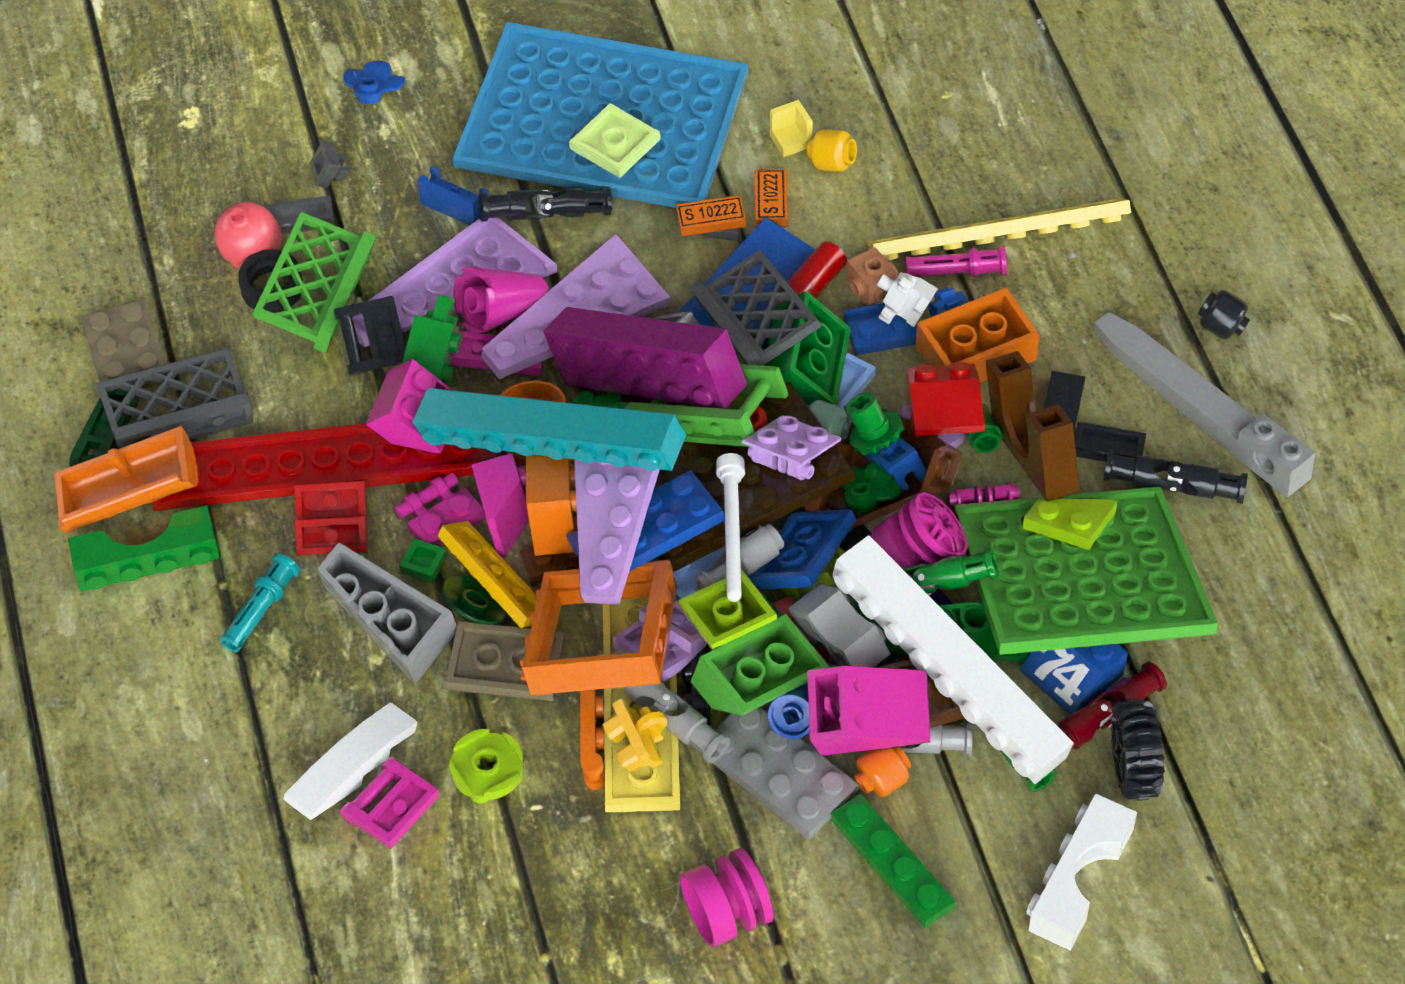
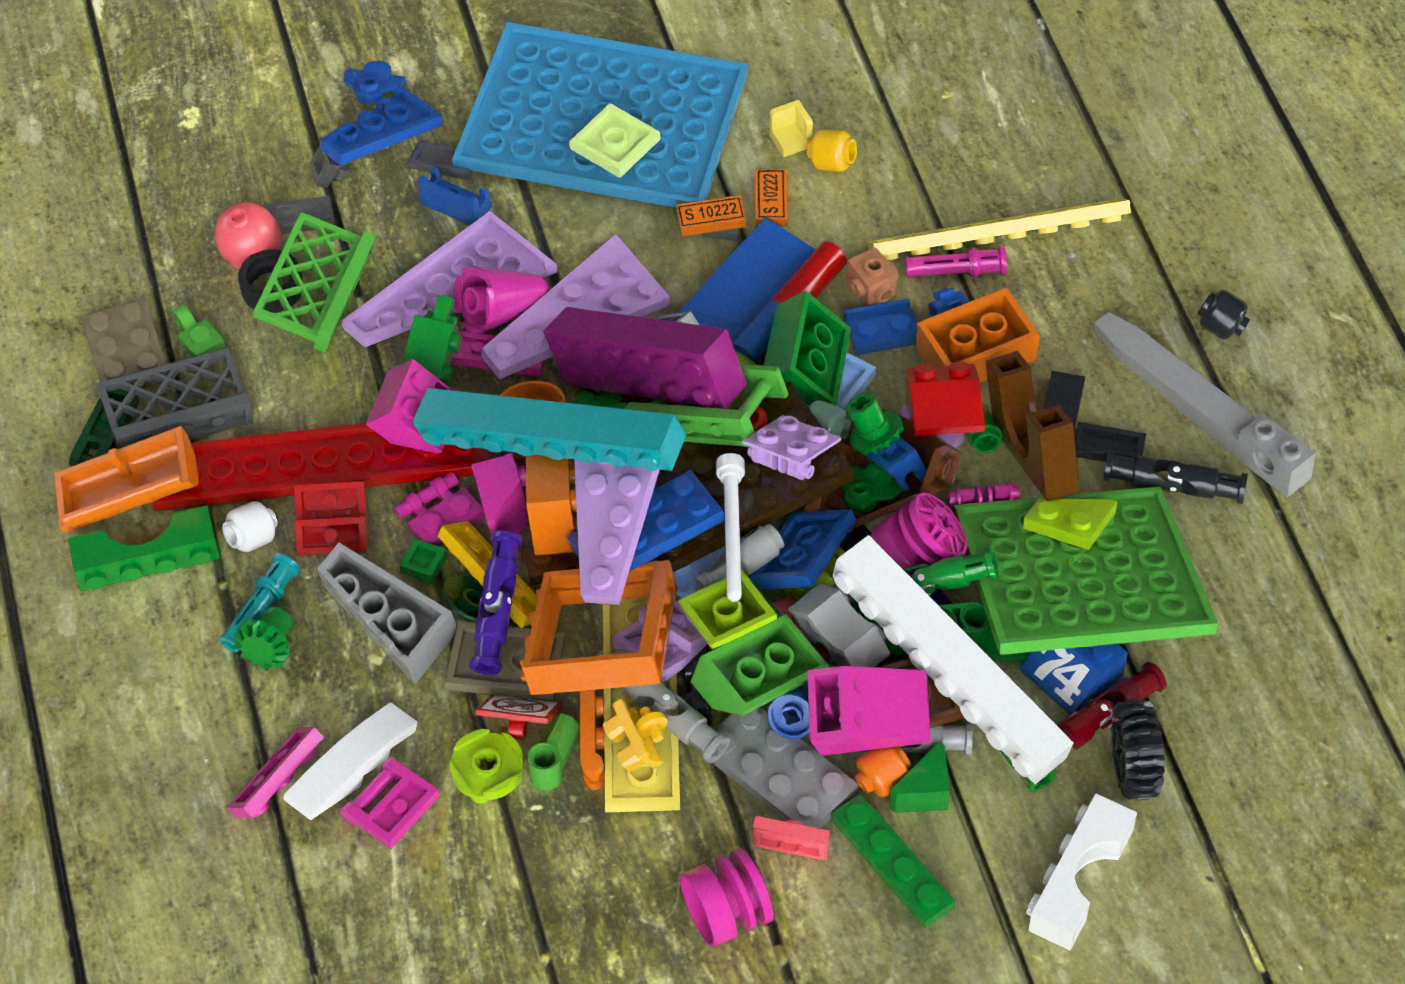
black plate [333,296,406,376] -> none
black piece [478,187,612,222] -> none
dark grey fence [688,250,821,366] -> none
white piece [876,272,938,327] -> none
none -> bright green plate [172,304,226,357]
none -> white head [222,501,277,552]
none -> dark pink plate [227,727,324,818]
none -> green gear [233,607,293,671]
none -> blue wing [321,86,442,165]
none -> flat silver tile [408,141,473,181]
none -> dark purple piece [469,531,523,675]
none -> piece [475,695,563,739]
none -> bright green piece [527,713,580,791]
none -> coral plate [753,816,830,860]
none -> green slope [889,741,950,813]

